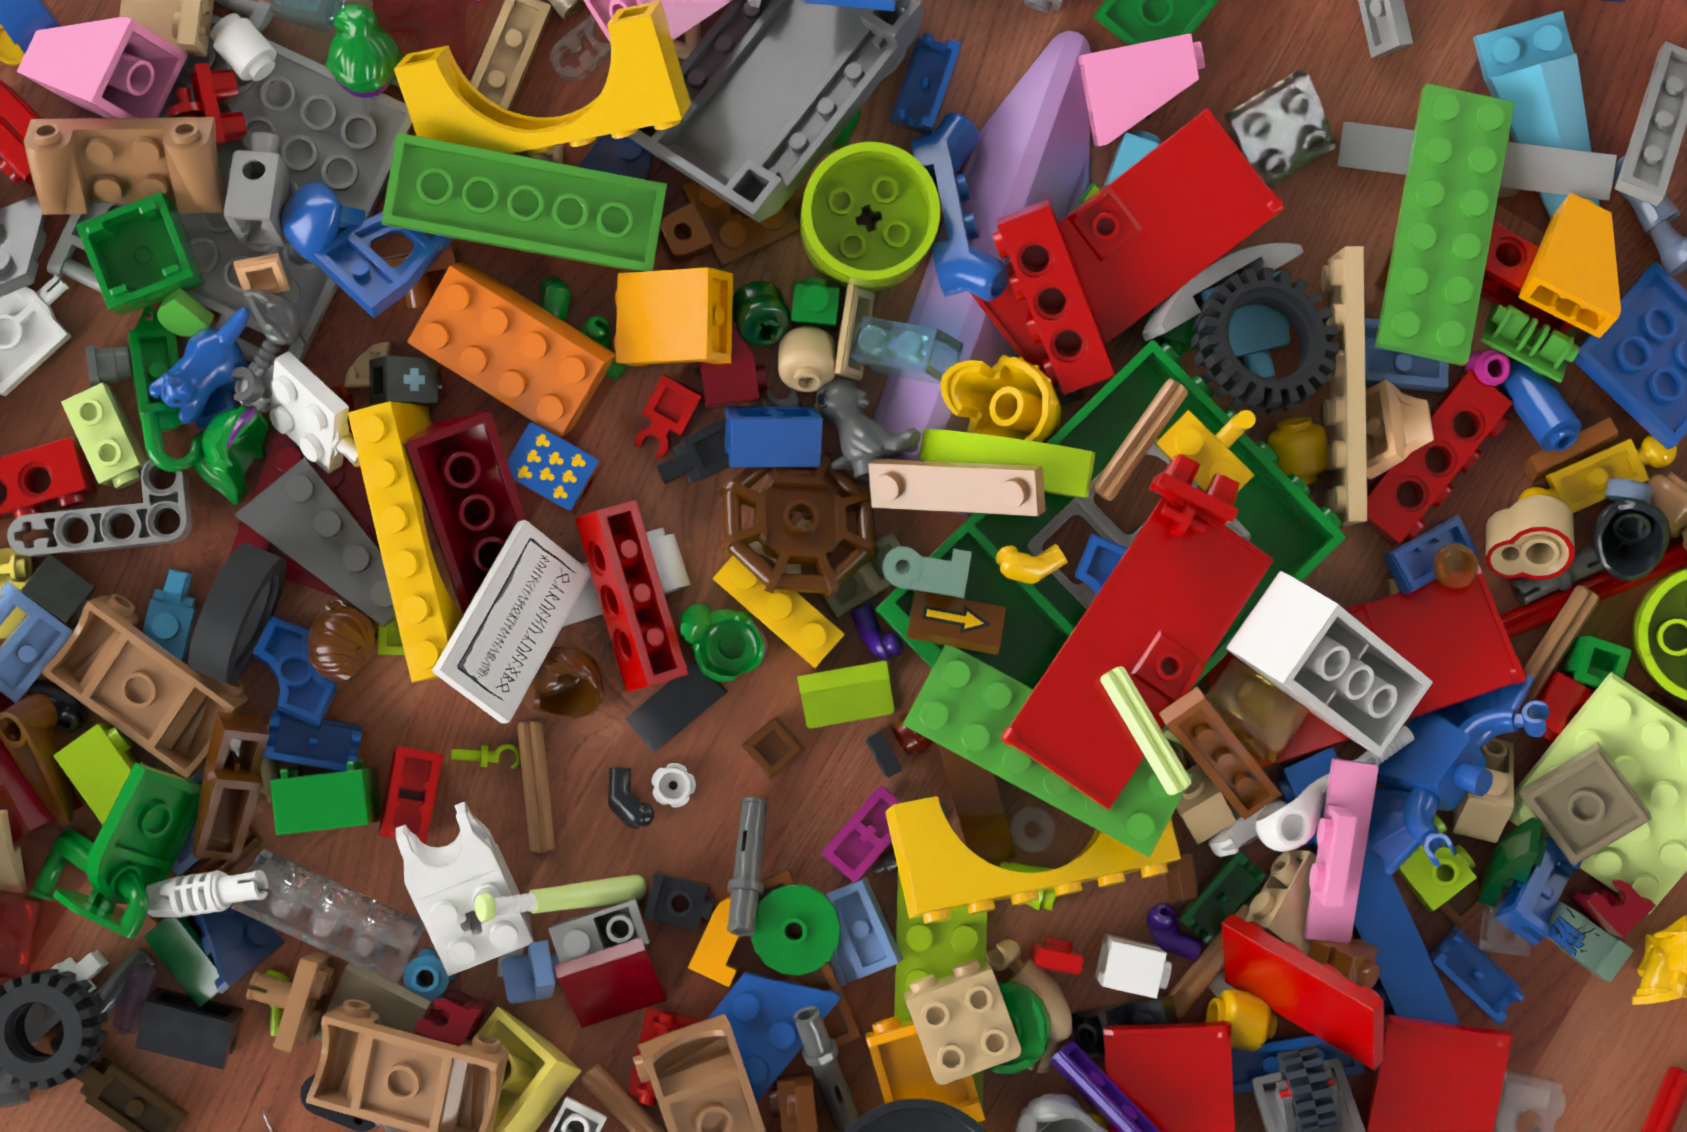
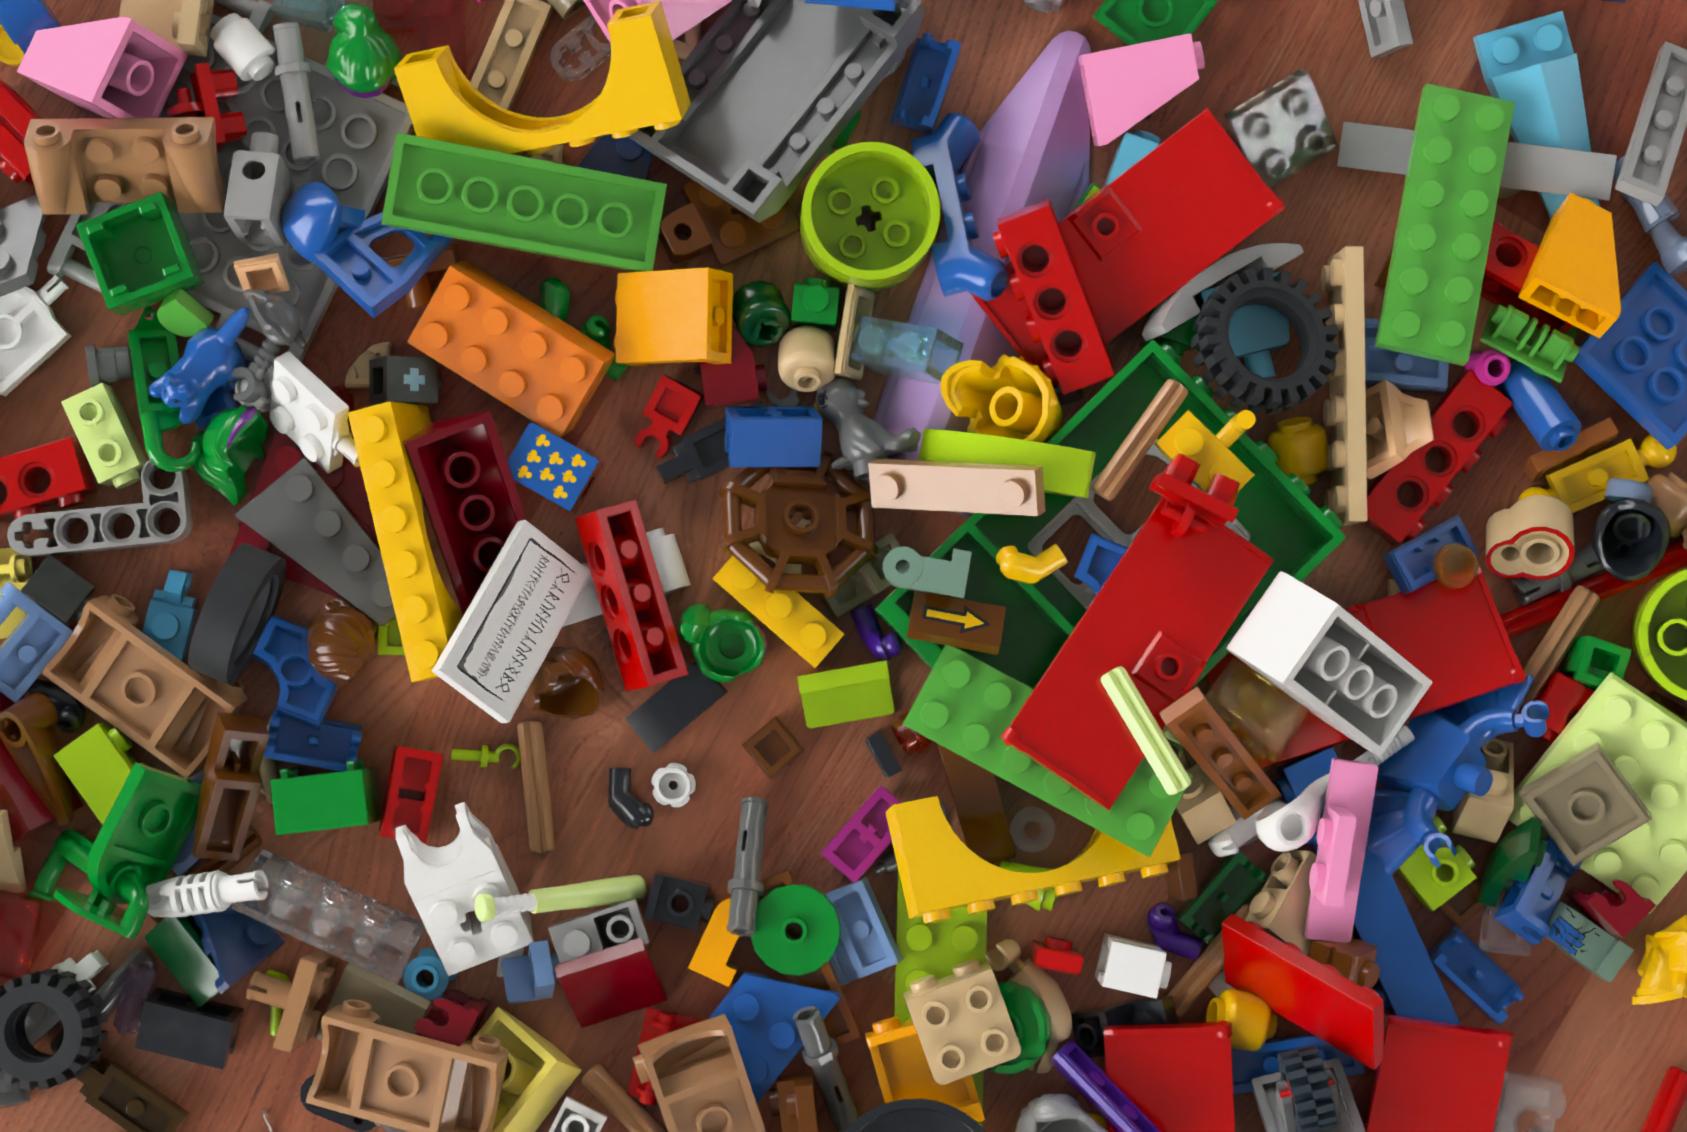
none -> light grey pin [273,22,320,162]

